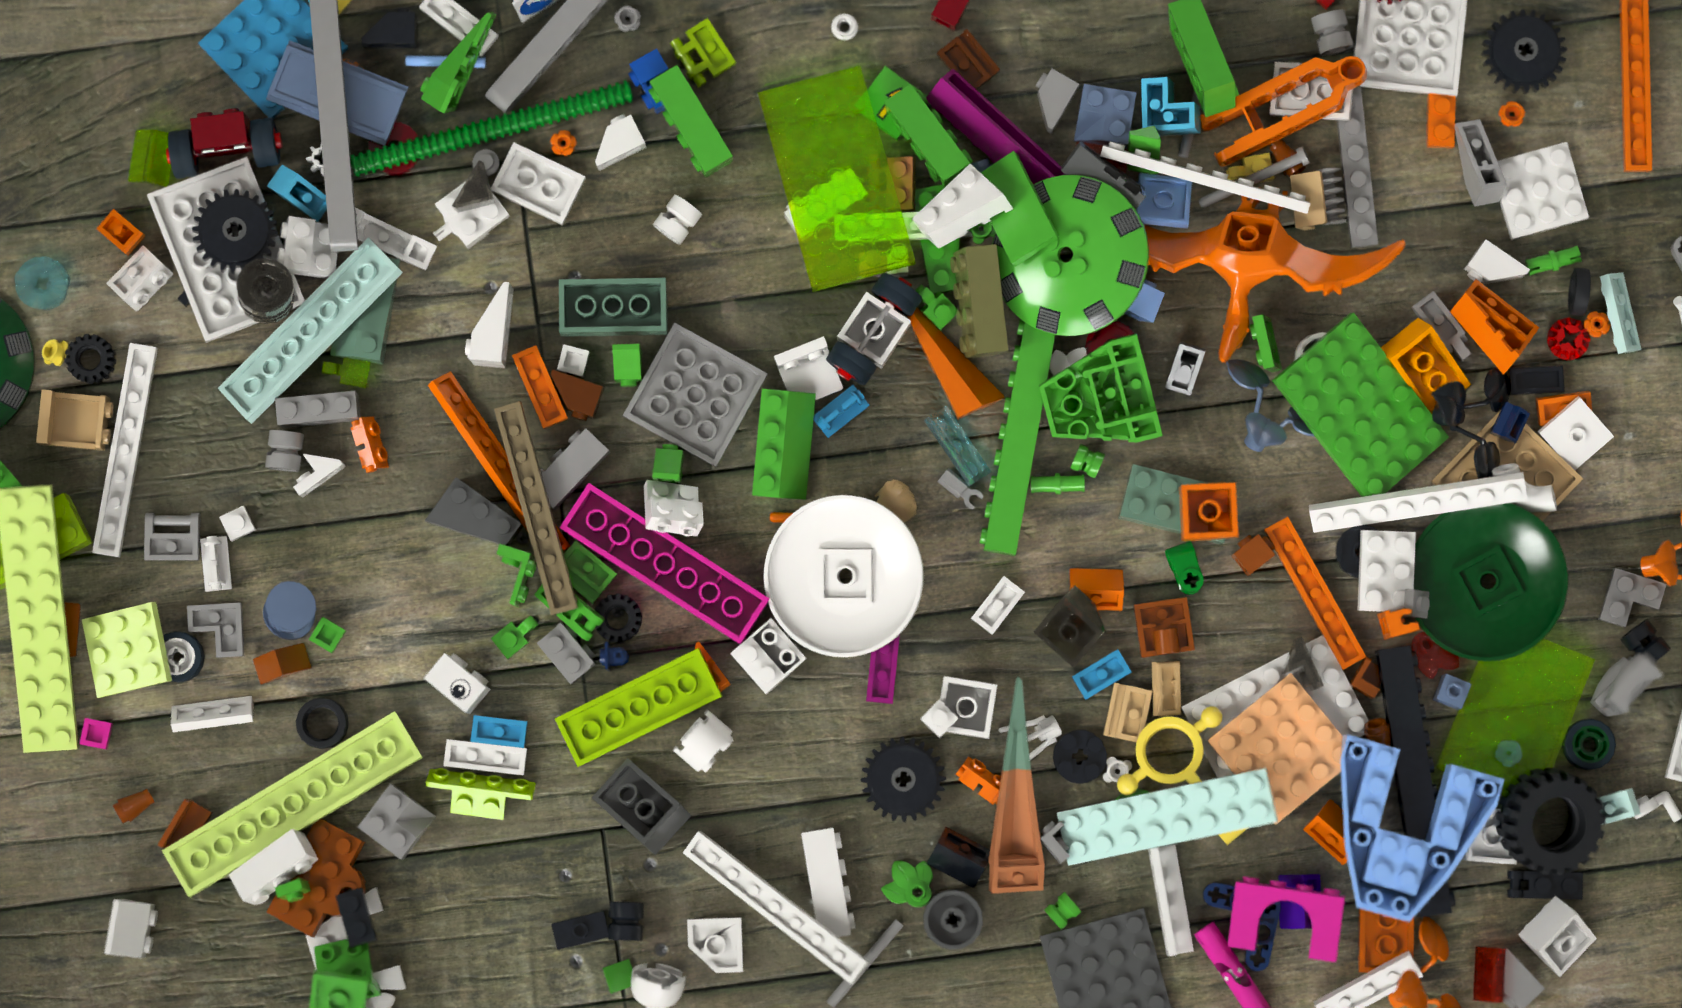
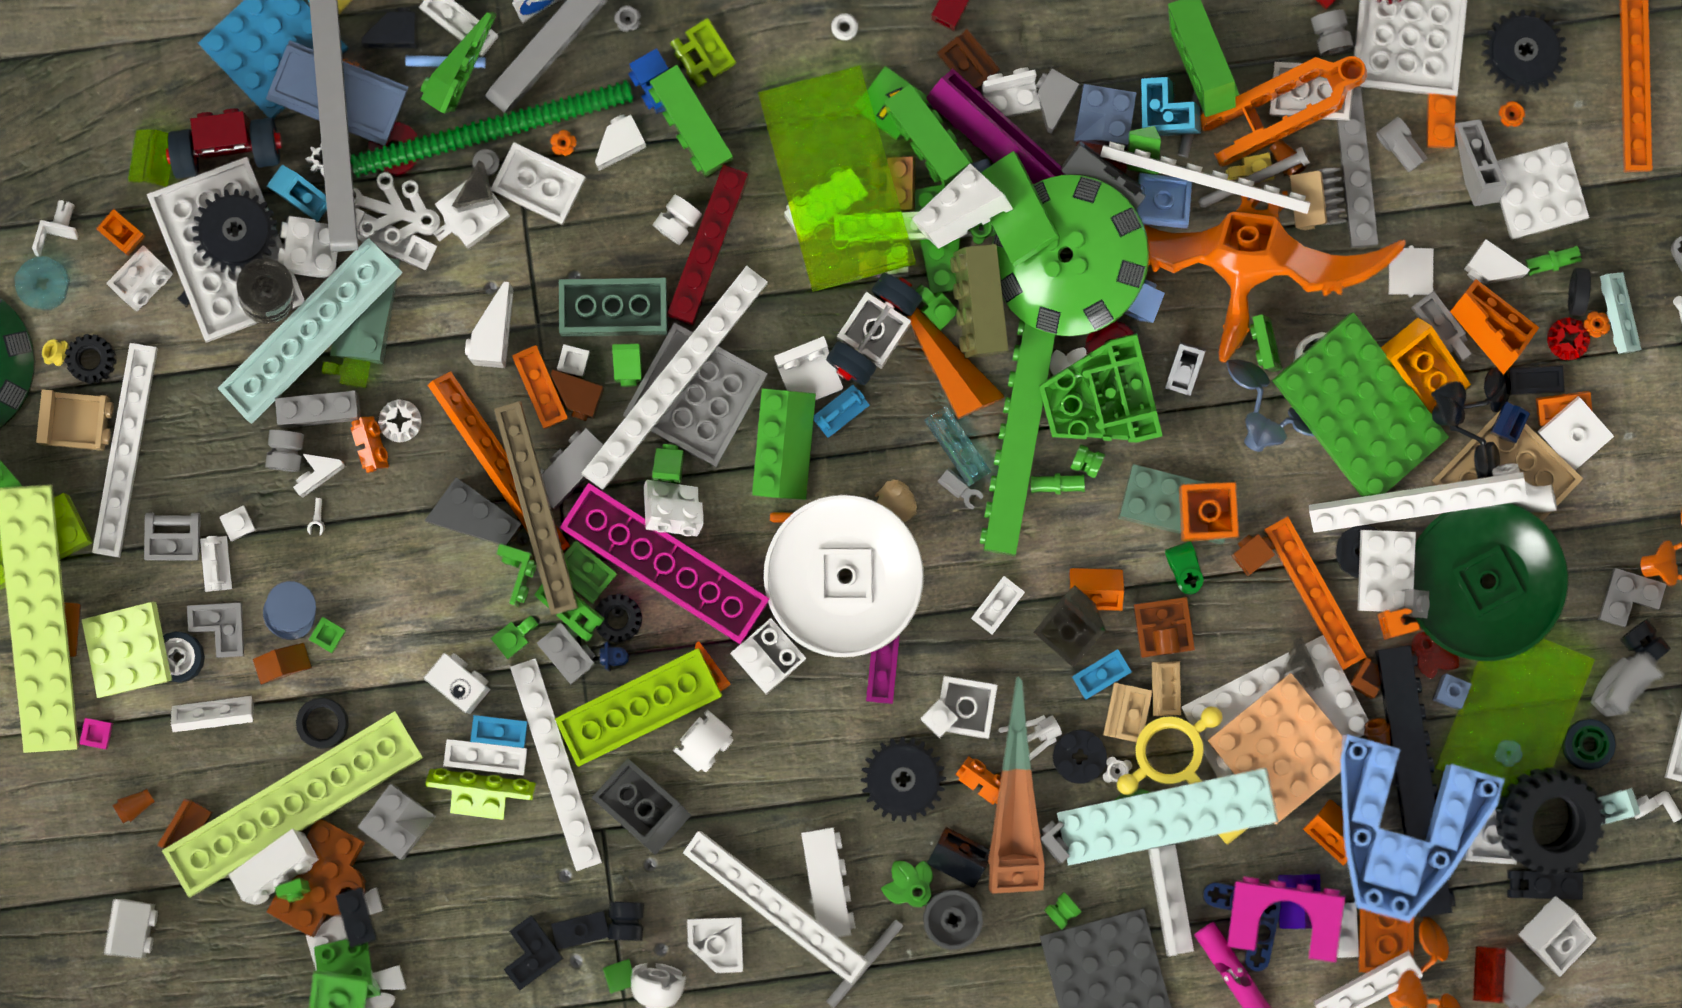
none -> white bracket [32,200,79,257]
none -> white hand [307,498,325,535]
none -> white plant [353,172,440,246]
none -> white gear [378,399,421,442]
none -> black plate [504,915,563,991]
none -> white plate [510,658,602,871]
none -> white plate [581,266,768,491]
none -> dark red arch [667,164,749,326]
none -> white bracket [982,67,1041,117]
none -> white plate [1338,903,1359,958]
none -> light grey piece [1376,117,1427,173]
none -> white piece [1388,246,1433,298]

